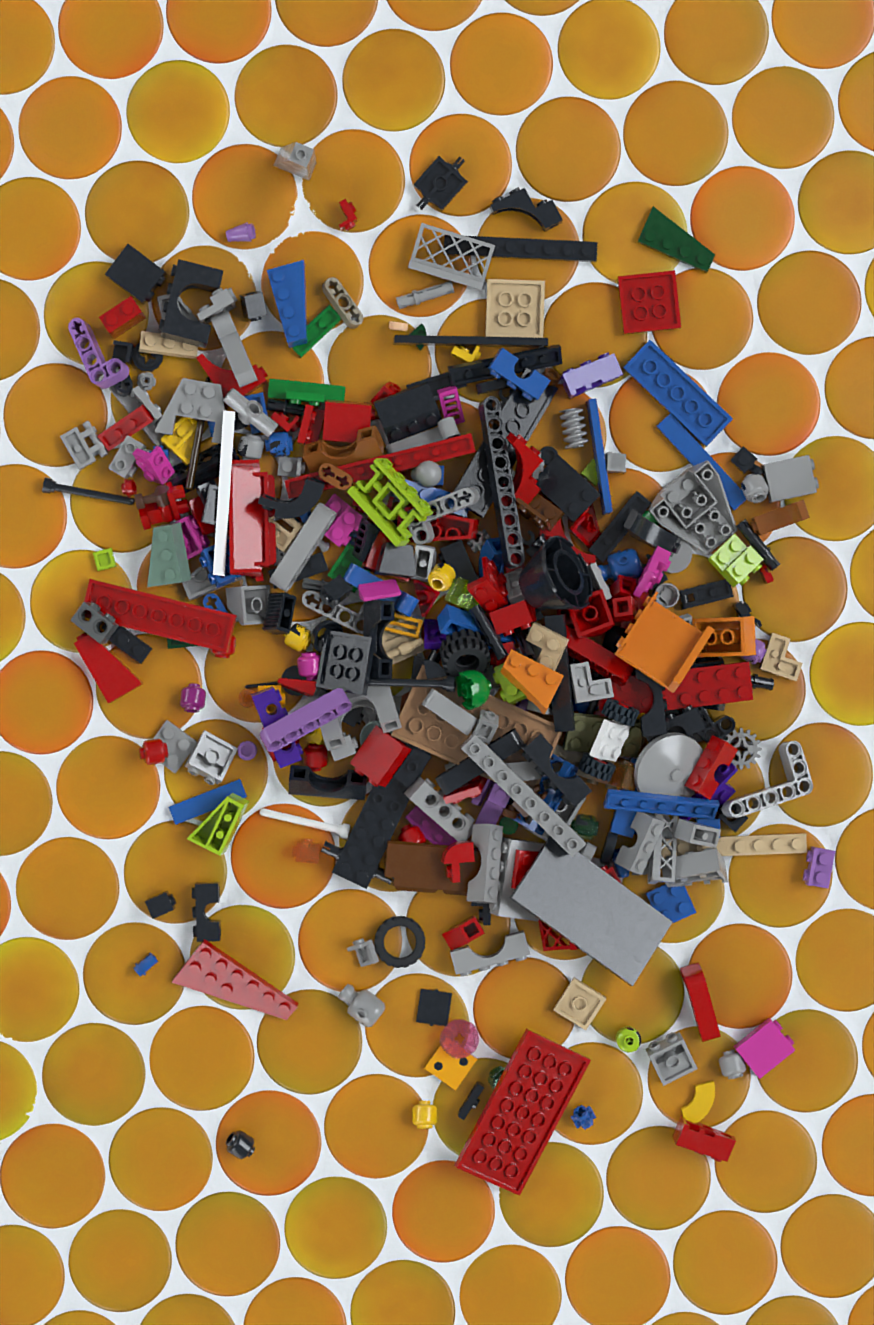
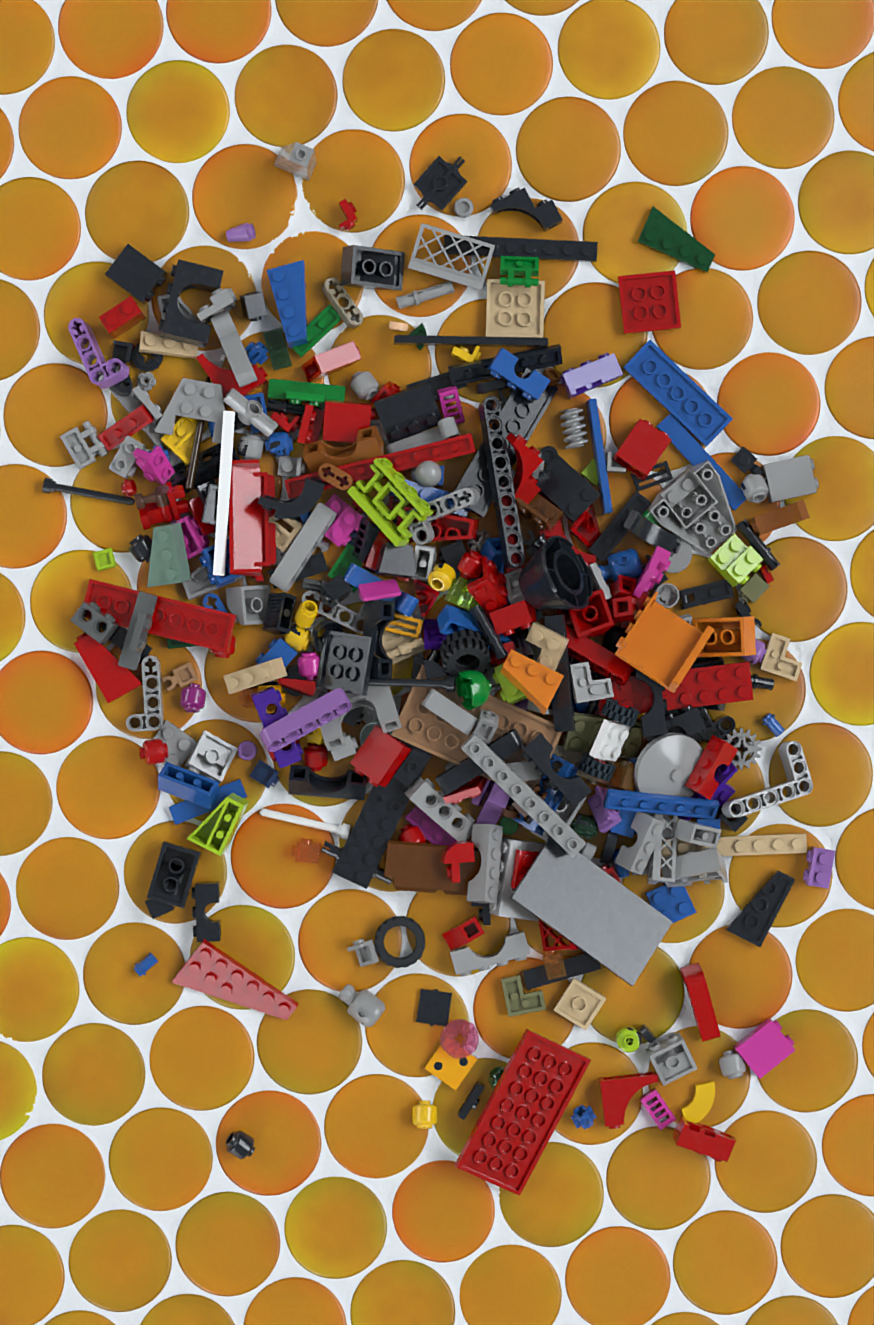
none -> dark grey bracket [118,591,158,670]
none -> light grey beam [126,655,164,732]
none -> black head [129,534,152,563]
none -> black slope [147,841,202,908]
none -> blue brick [158,762,219,809]
none -> medium nougat plate [162,662,199,691]
none -> tan arch [223,657,287,694]
none -> blue gear [245,341,269,365]
none -> dark blue bracket [250,760,280,789]
none -> blue brick [255,638,298,682]
none -> clear green slope [263,327,292,371]
none -> yellow brick [294,600,318,628]
none -> slope [301,341,361,383]
none -> black slope [340,245,404,291]
none -> light grey head [350,371,379,400]
none -> light grey tile [454,198,473,218]
none -> red head [457,550,484,580]
none -> green plate [500,256,539,288]
none -> olive plate [501,975,546,1017]
none -> black tile [522,953,601,990]
none -> clear orange bracket [542,950,567,980]
none -> medium lavender bracket [587,786,622,833]
none -> red arch [599,1071,658,1129]
none -> red brick [612,418,672,481]
none -> black tile [630,461,673,491]
none -> black tile [639,1024,656,1043]
none -> dark pink slope [639,1087,676,1130]
none -> black wing [726,870,795,947]
none -> olive brick [738,573,770,604]
none -> blue pin [761,712,785,737]

